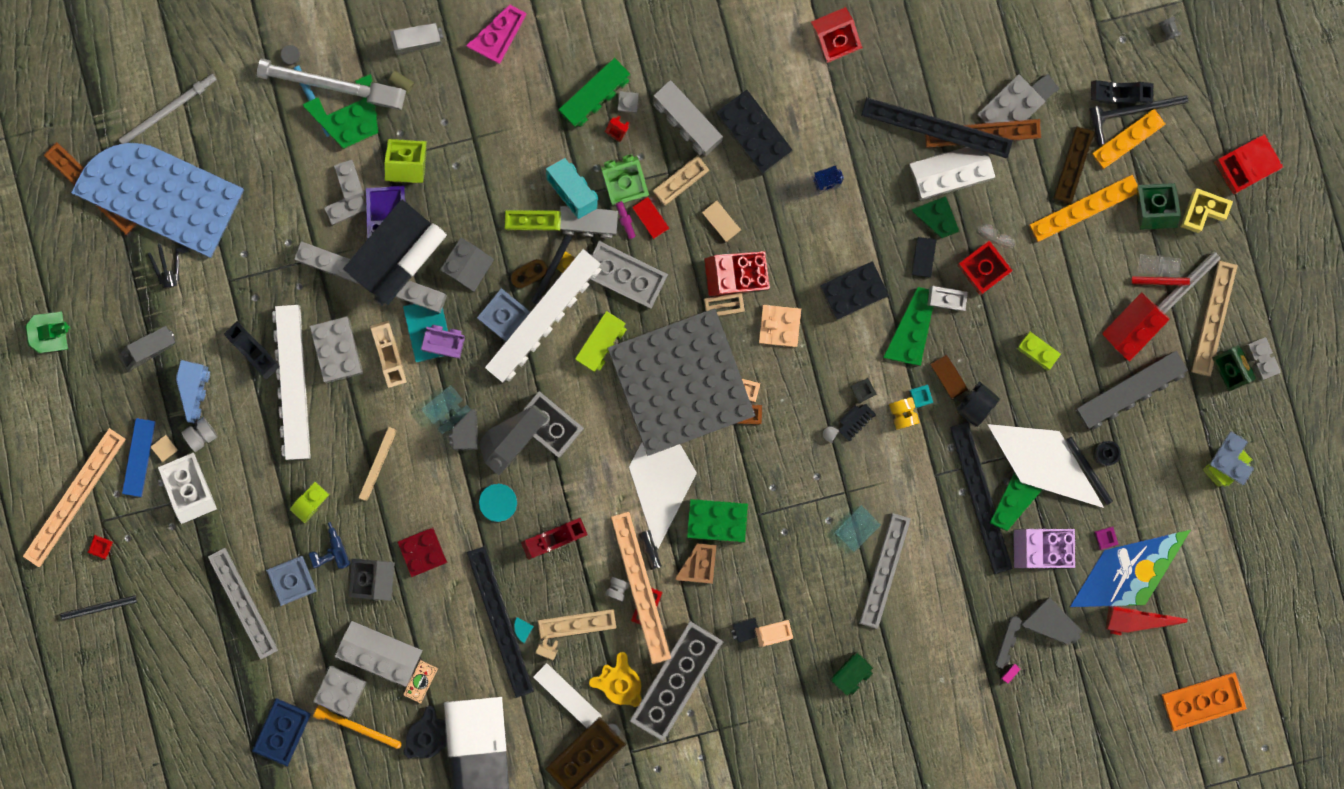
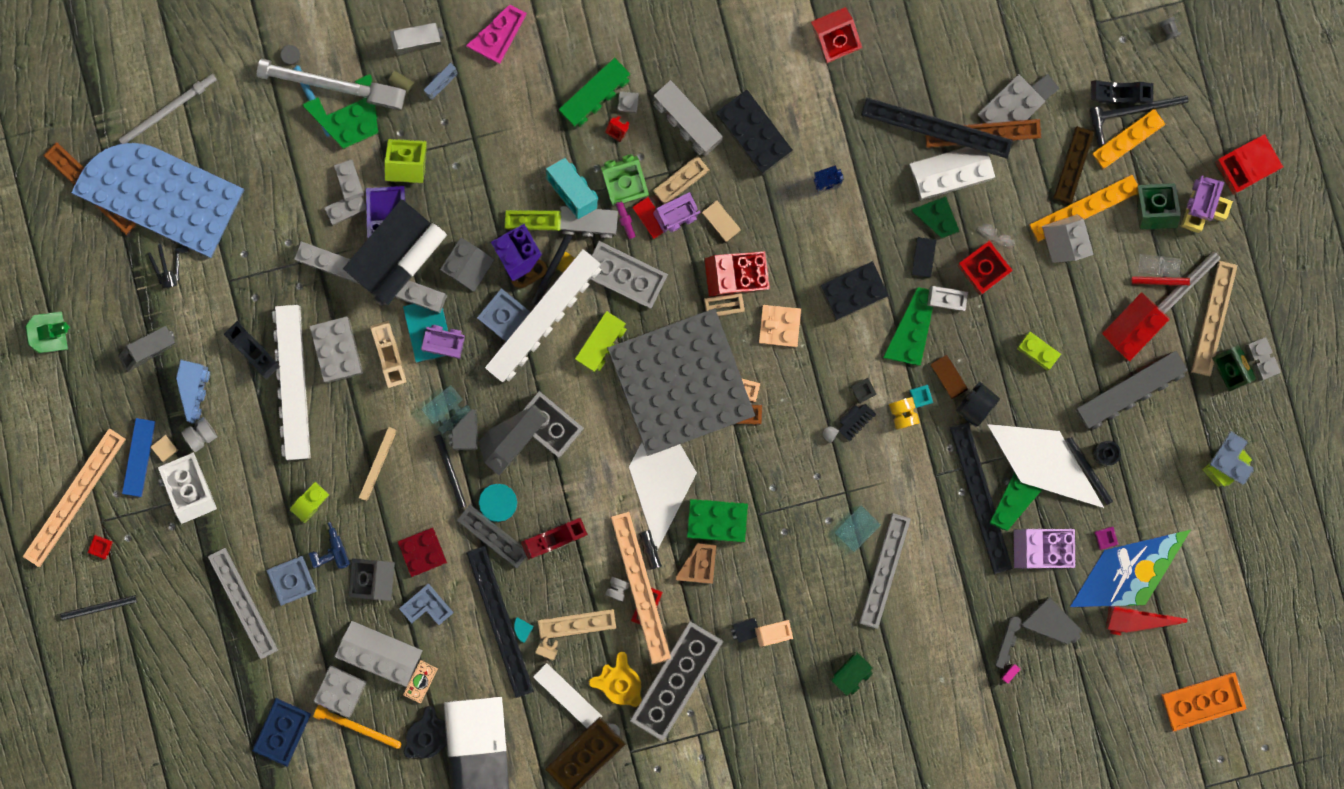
none -> sand blue plate [399,583,454,625]
none -> sand blue plate [424,63,458,100]
none -> black bar [434,434,467,509]
none -> dark grey plate [457,505,527,568]
none -> dark purple slope [491,224,542,281]
none -> medium lavender hinge [653,192,700,233]
none -> light grey slope [1042,214,1093,263]
none -> medium lavender hinge [1187,176,1224,221]

